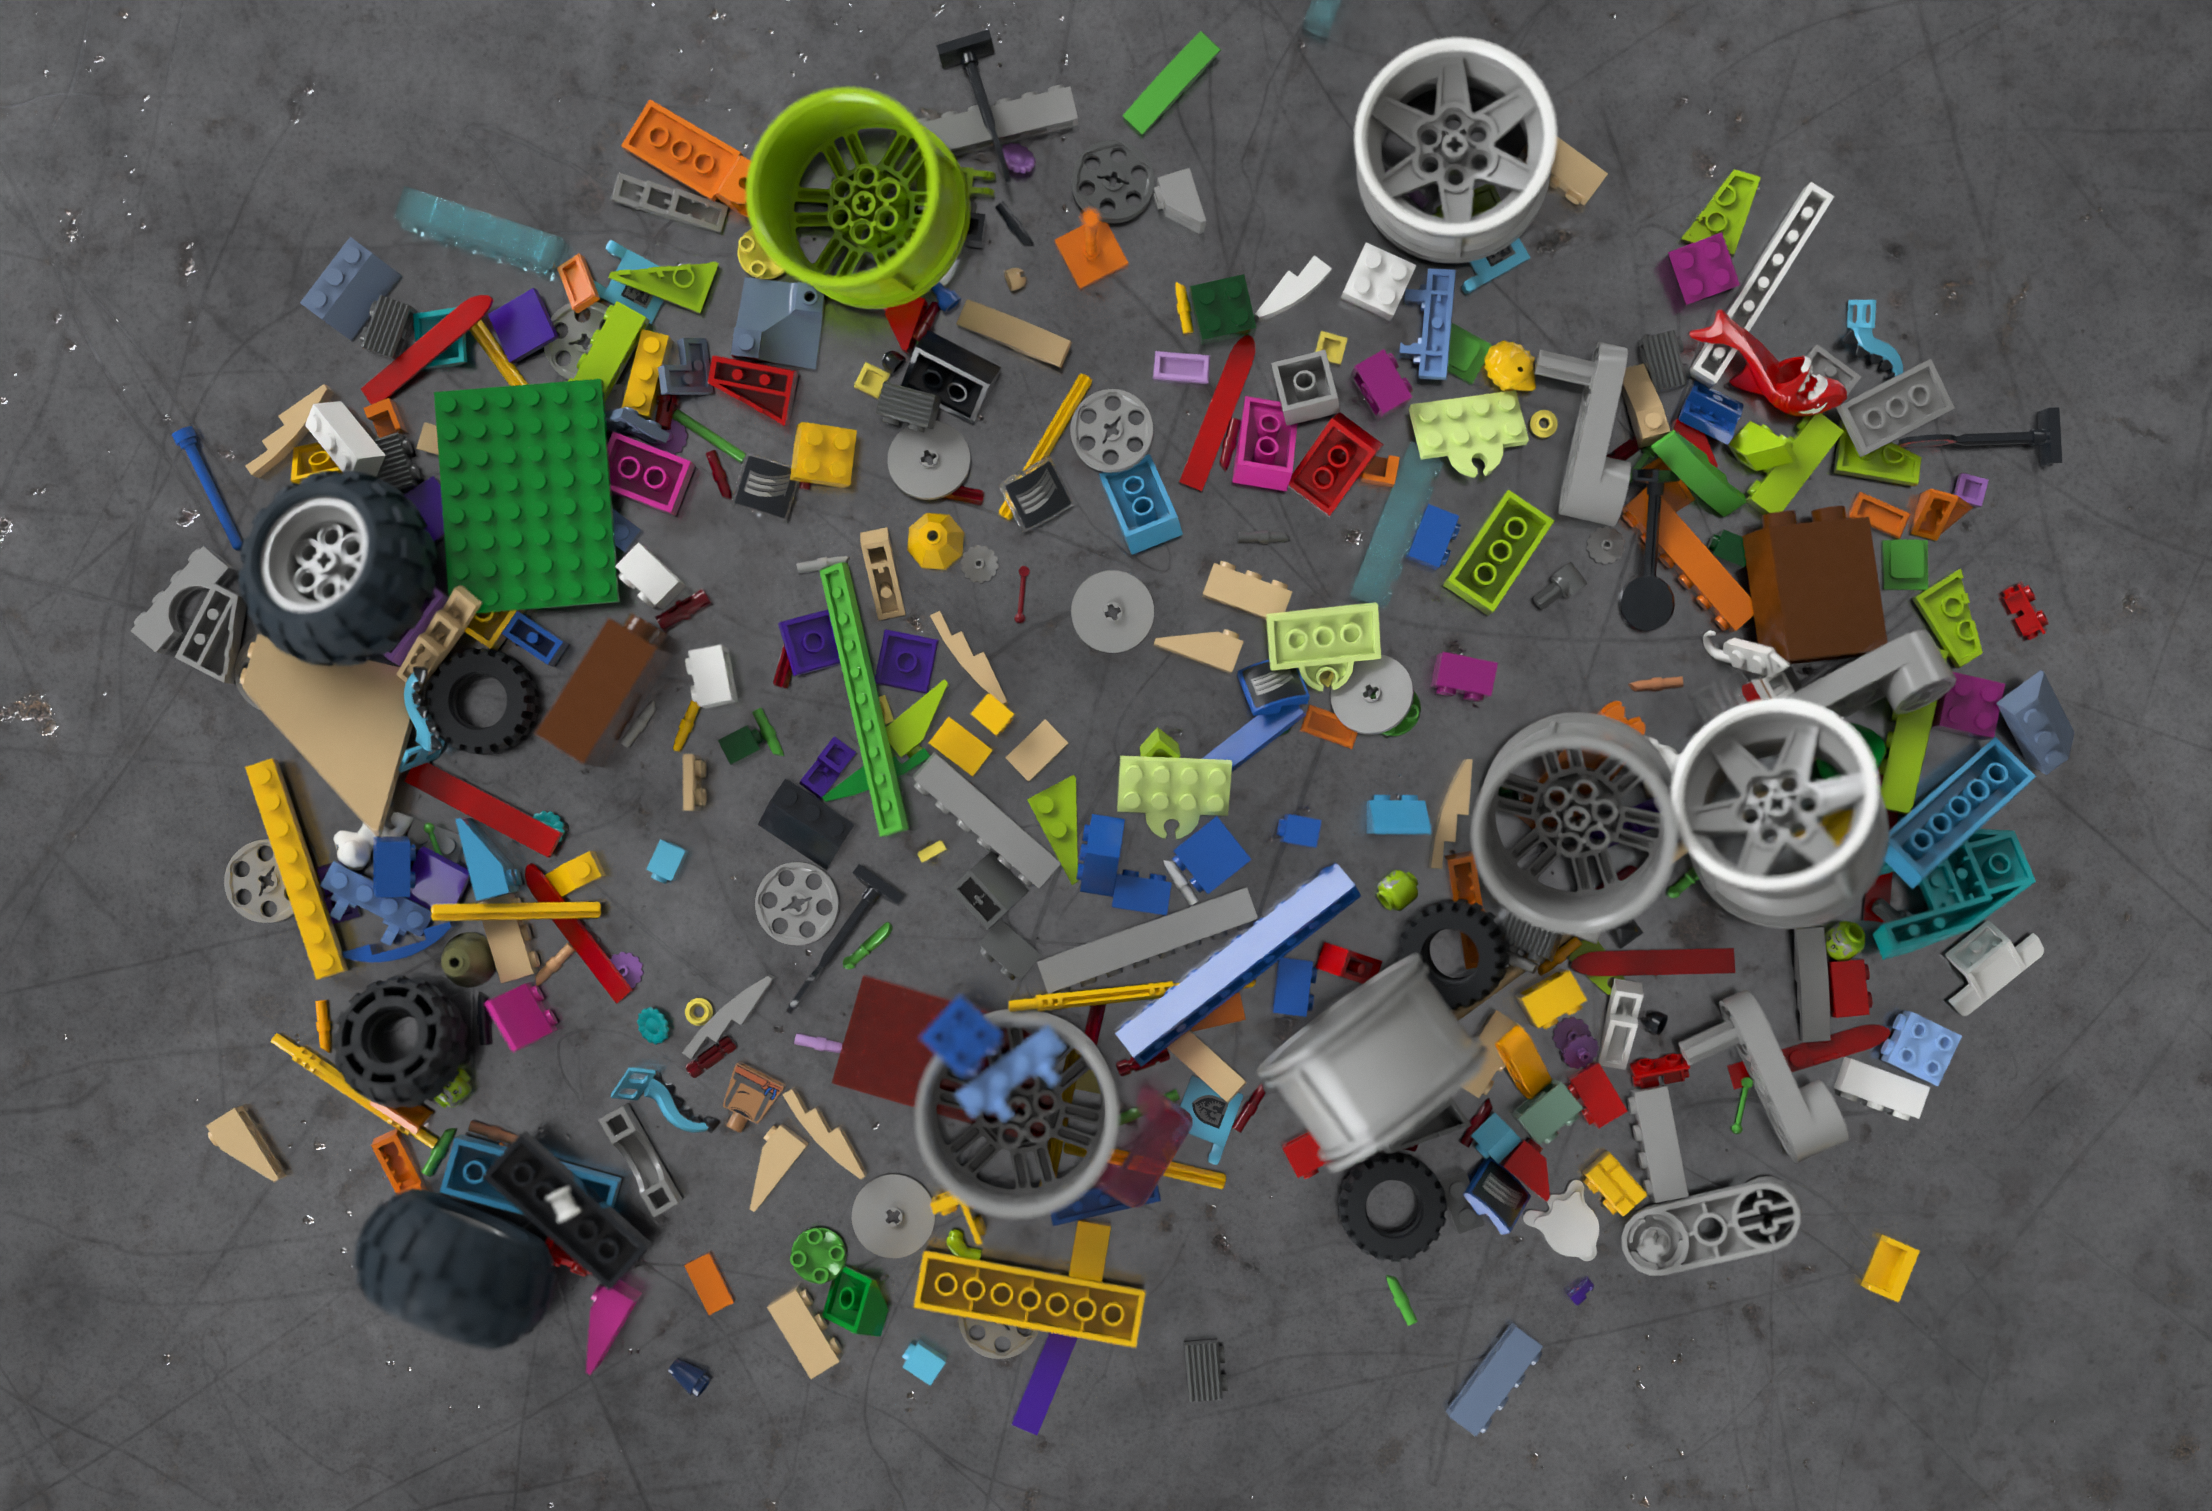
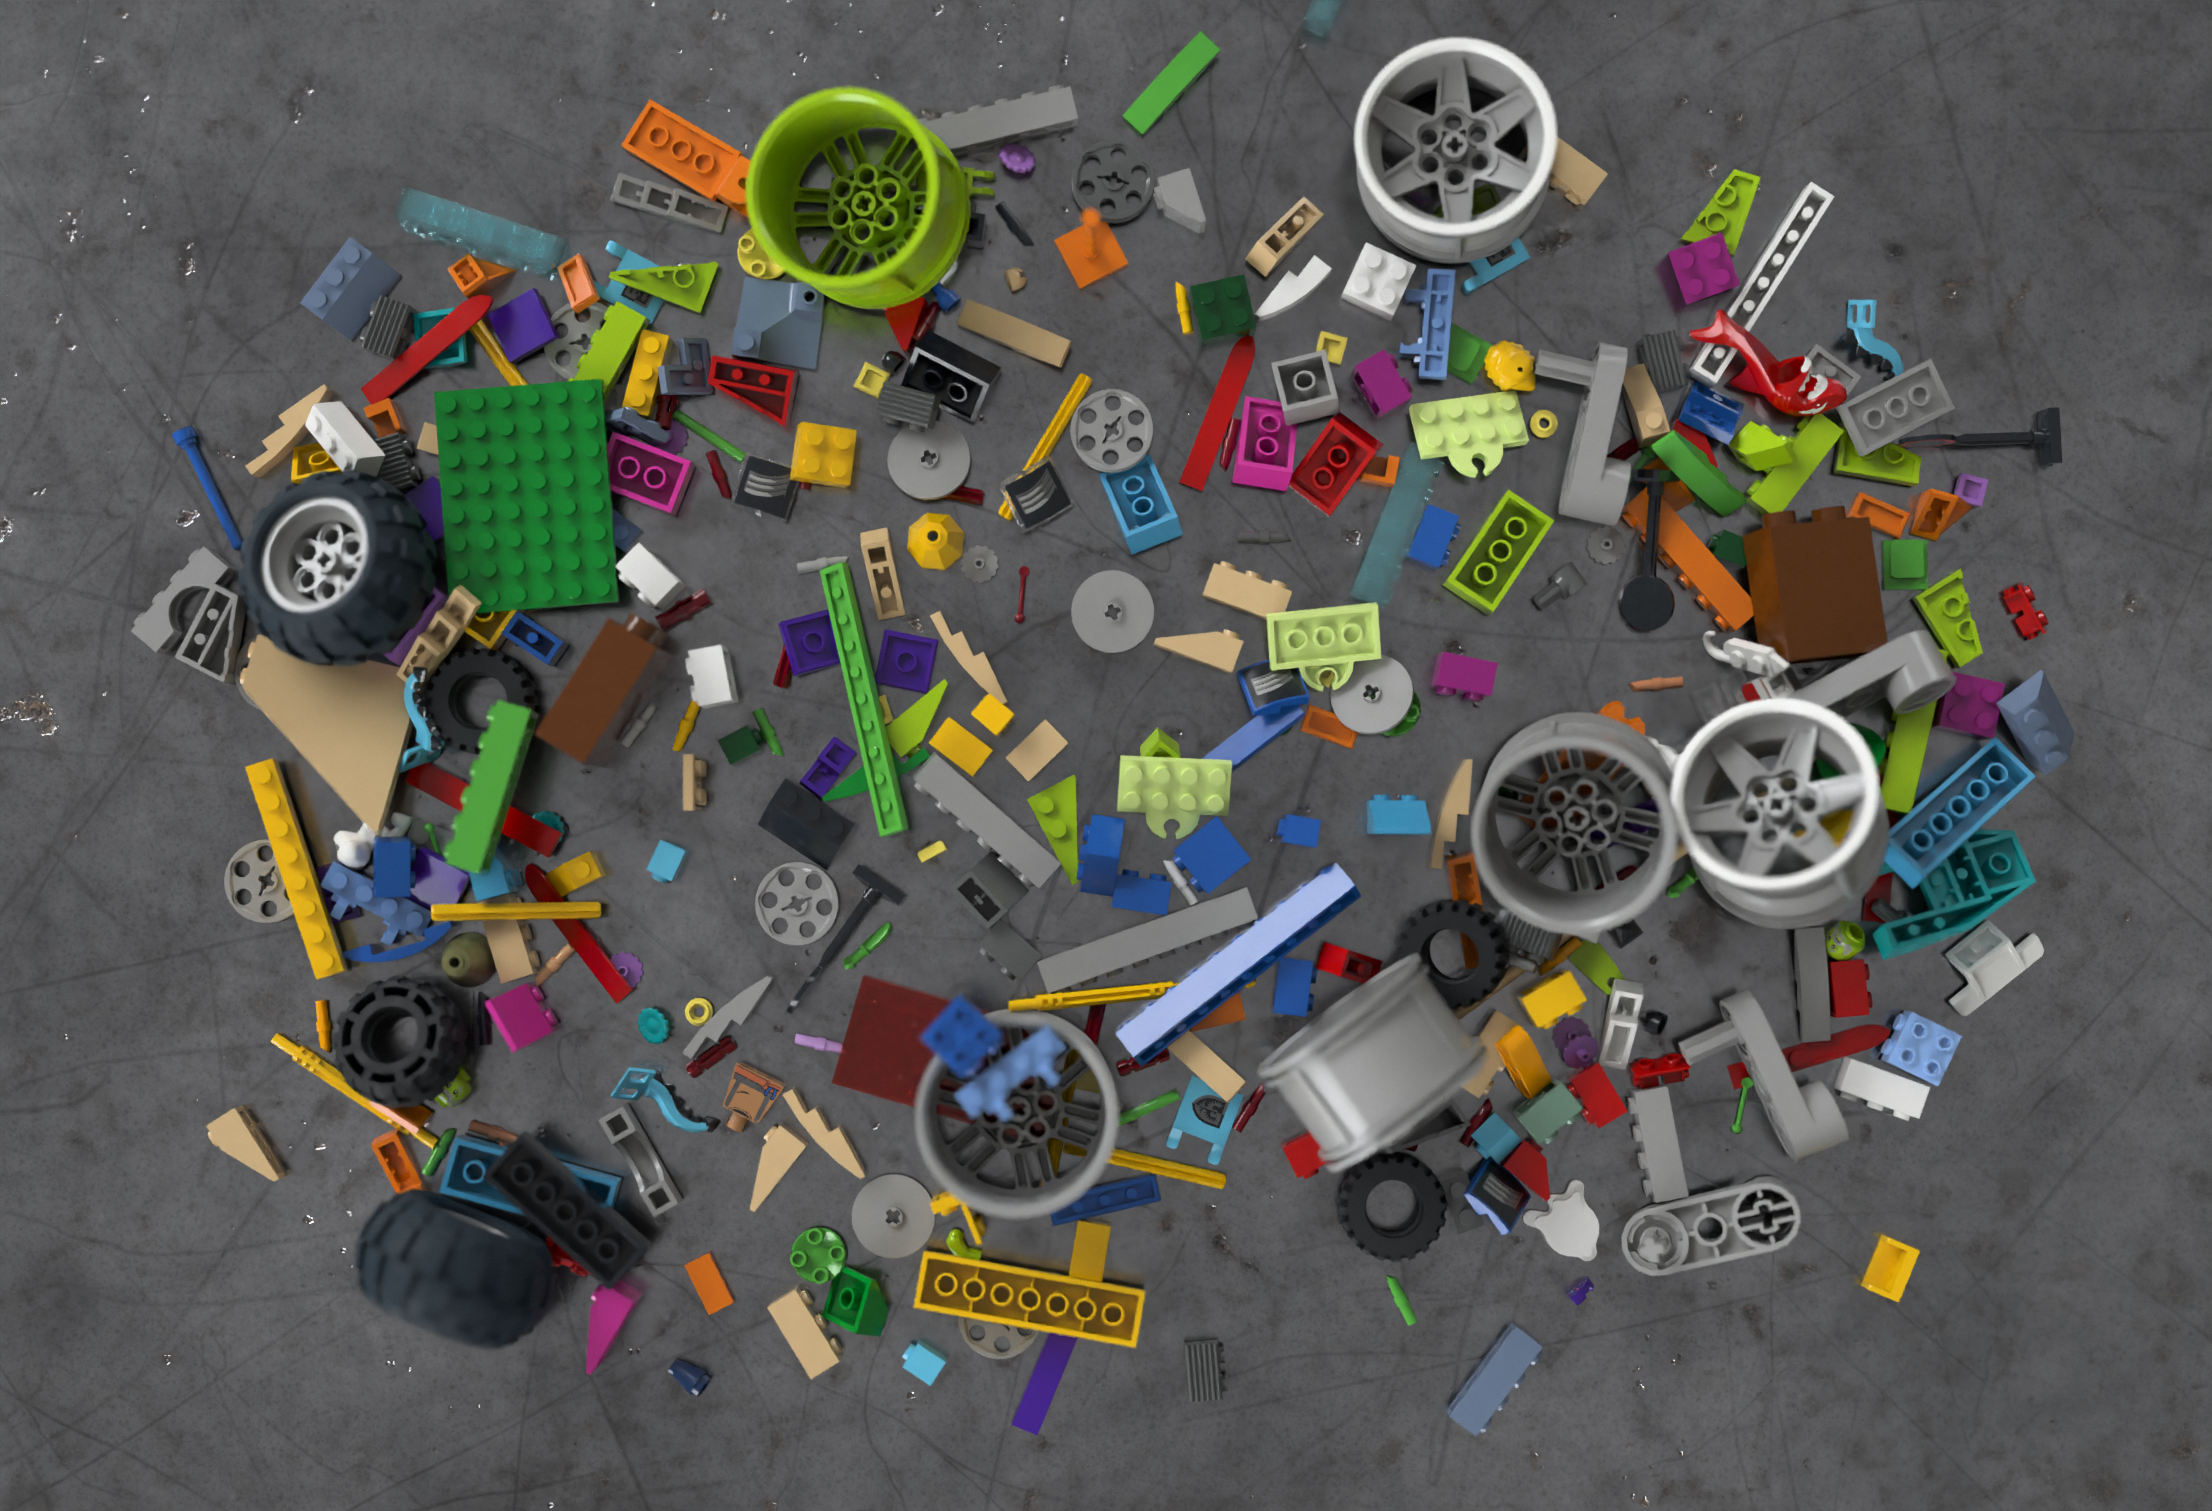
white bush [546,1185,581,1223] -> none
black piece [936,29,1011,184] -> none
clear pink windscreen [1092,1084,1193,1208] -> none
lavender tile [1153,351,1210,384] -> none
lime head [1377,870,1418,911] -> none
red piece [1570,948,1736,977] -> none
yellow brick [1582,1150,1647,1216] -> none
none -> bright green brick [444,700,539,876]
none -> orange slope [447,253,517,299]
none -> tan slope [1245,196,1324,277]

